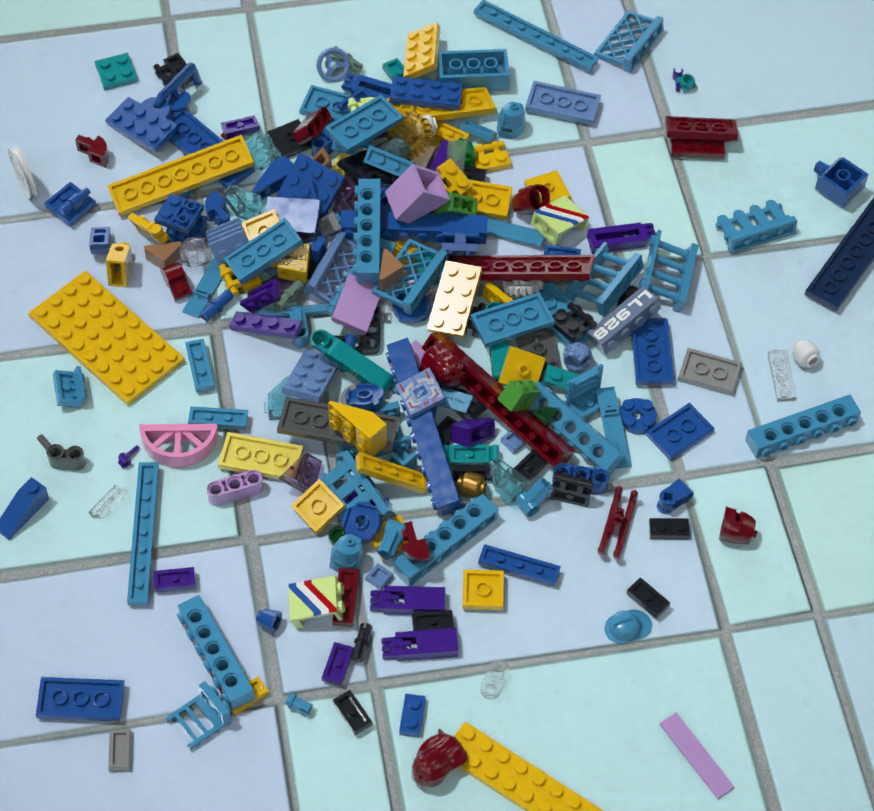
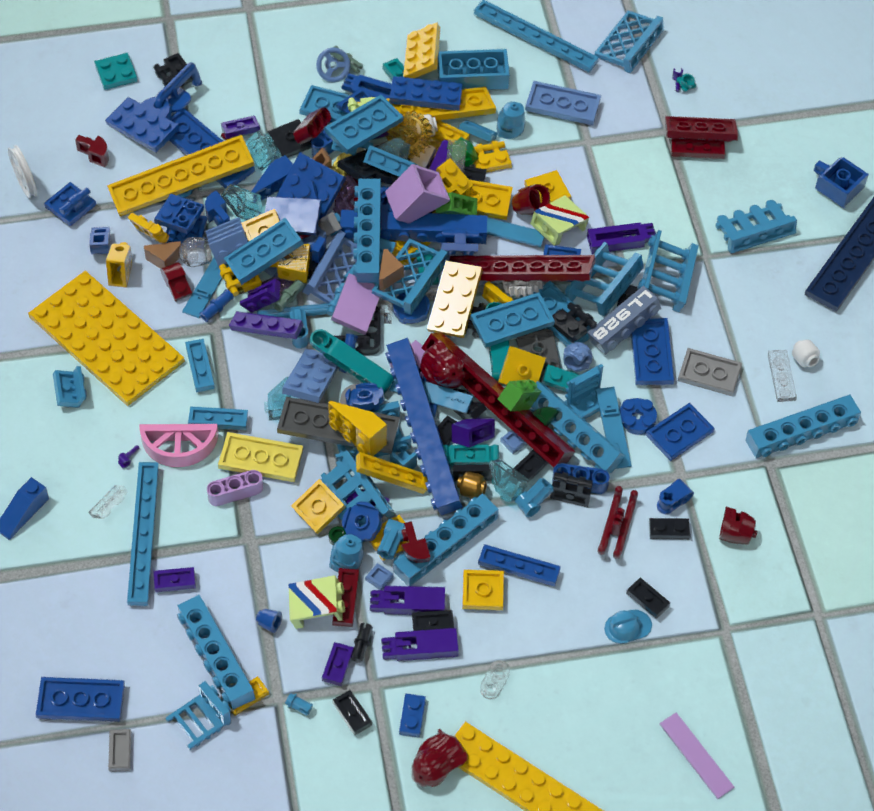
dark grey beam [37,434,86,471] -> none
clear purple wing [279,452,322,493] -> none
medium blue tile [395,368,446,418] -> none

